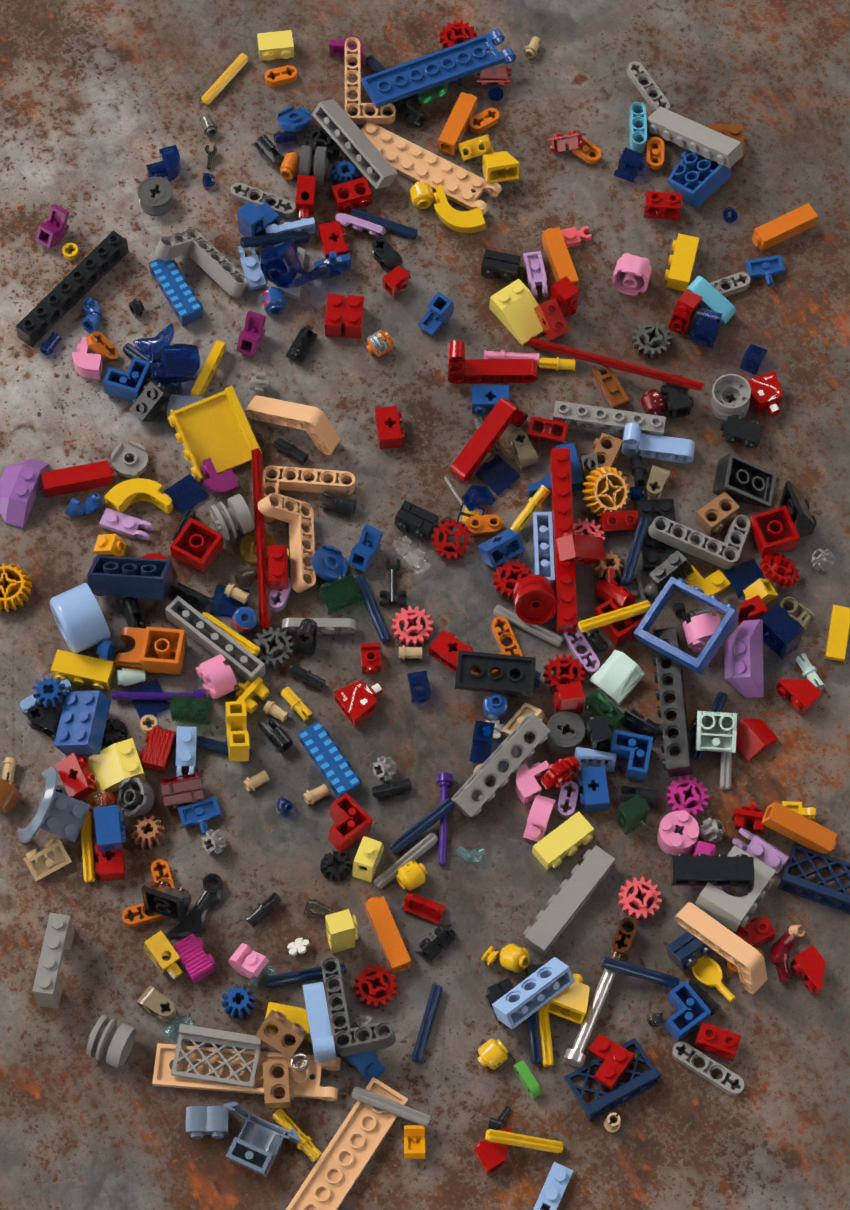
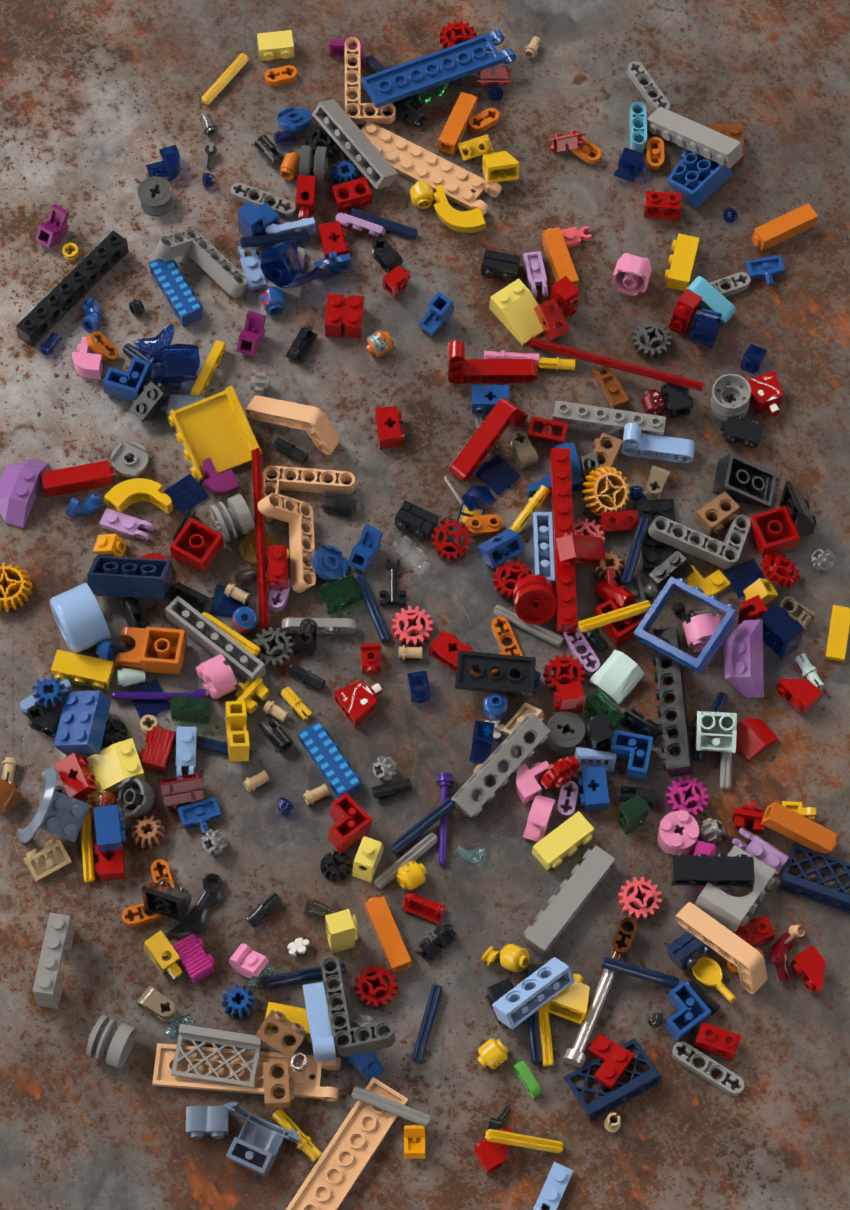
black pin [630,455,647,488] -> none

